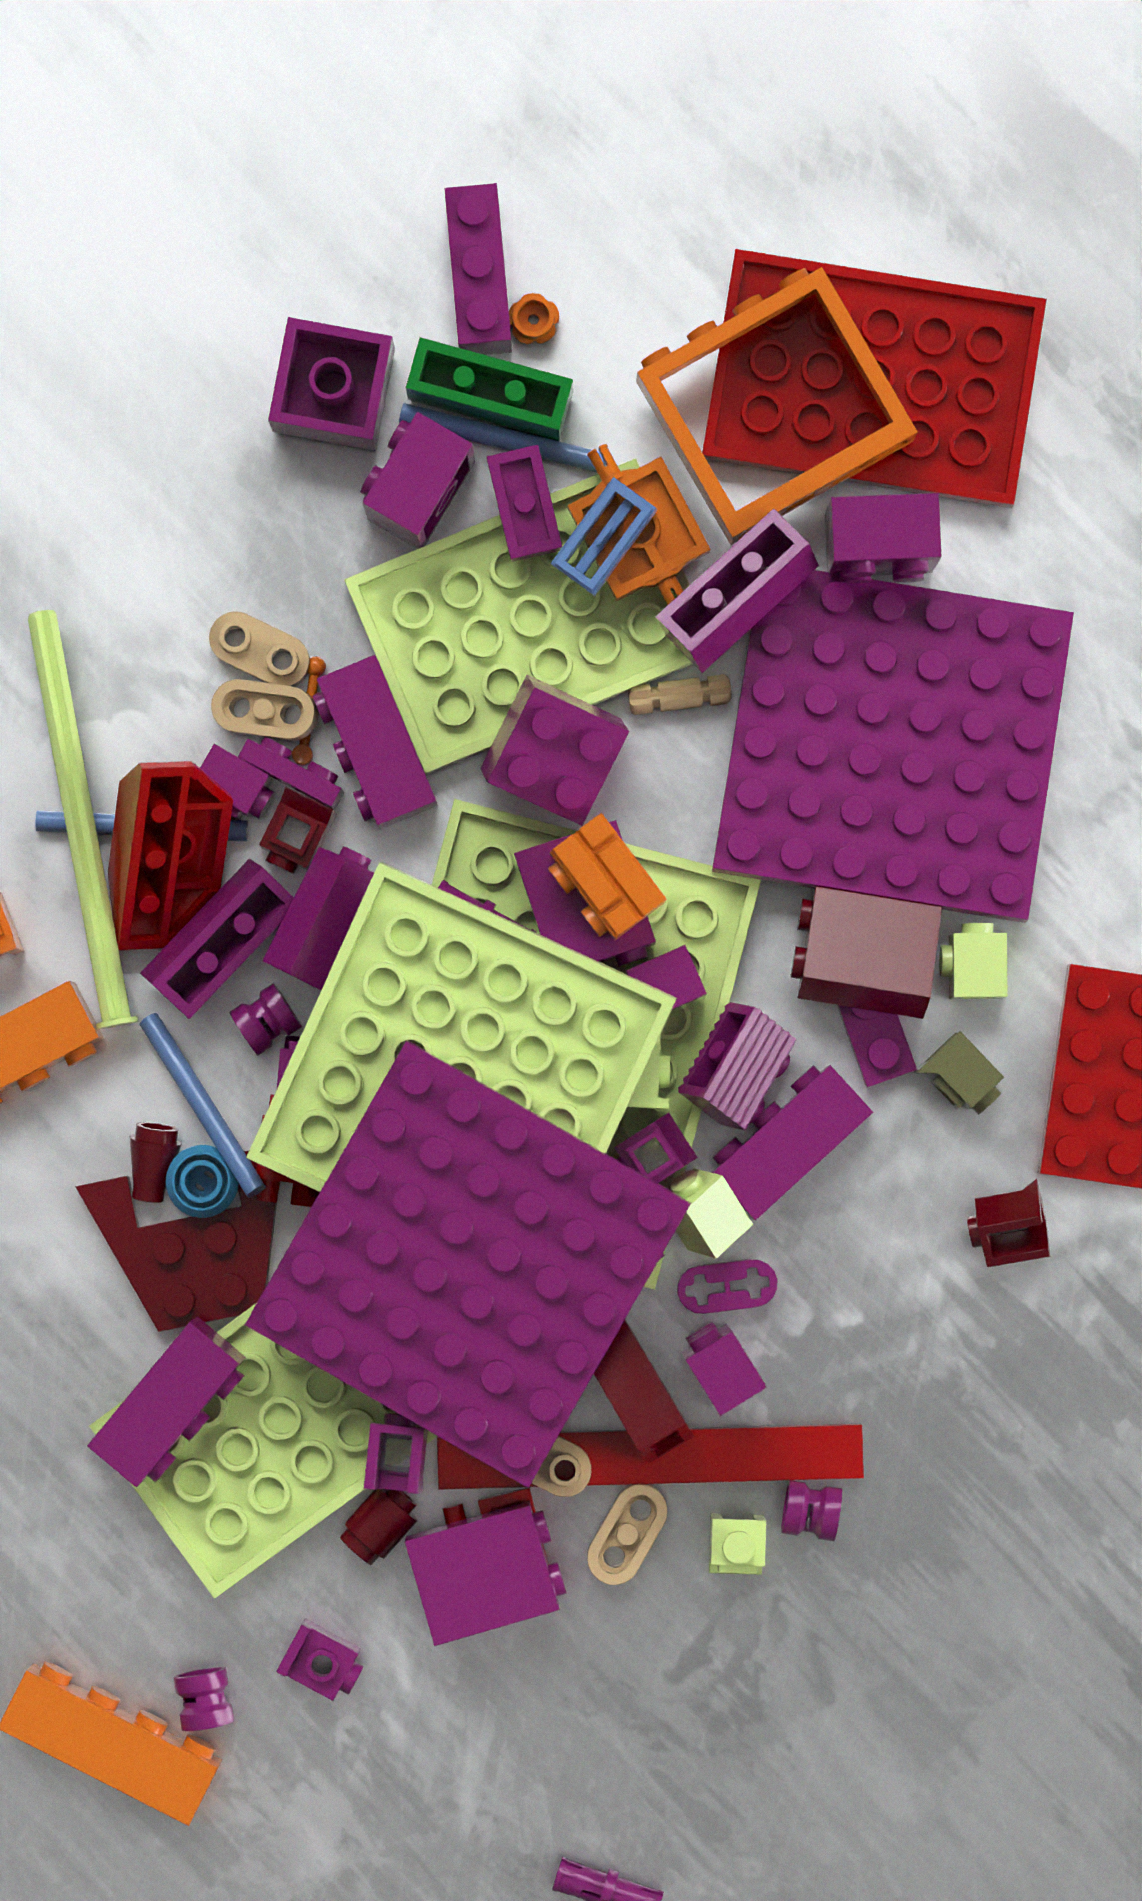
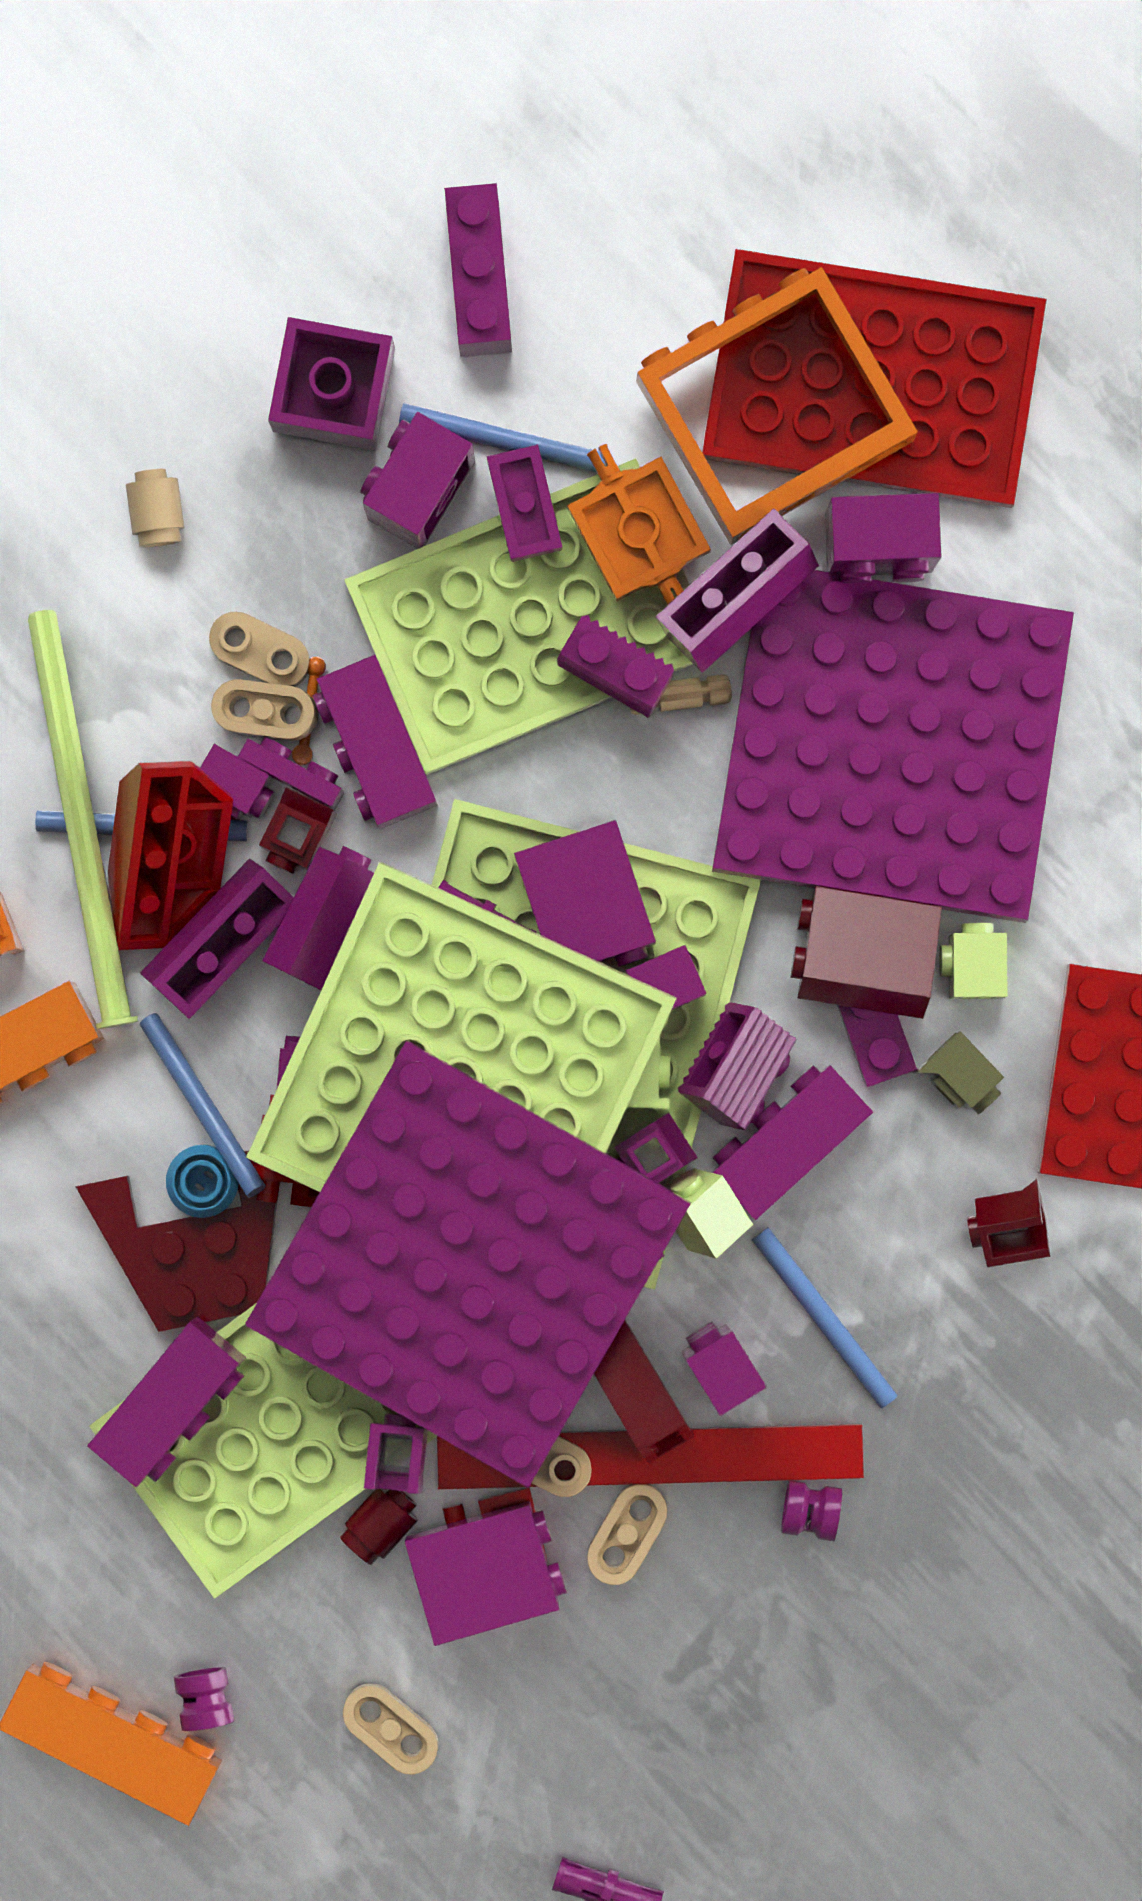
dark red cone [129,1122,182,1203] -> none
magenta wheel [229,983,302,1056] -> none
magenta brick [276,1618,364,1701] -> none
green brick [406,337,573,441] -> none
magenta brick [480,675,630,826] -> none
orange plate [509,293,560,344] -> none
orange brick [548,813,667,940] -> none
medium blue tile [550,477,657,596] -> none
magenta beam [677,1259,778,1314] -> none
yellowish green window [709,1513,766,1575] -> none
none -> tan brick [126,469,185,548]
none -> tan plate [343,1683,438,1775]
none -> magenta brick [557,615,674,718]
none -> medium blue bar [752,1227,898,1409]

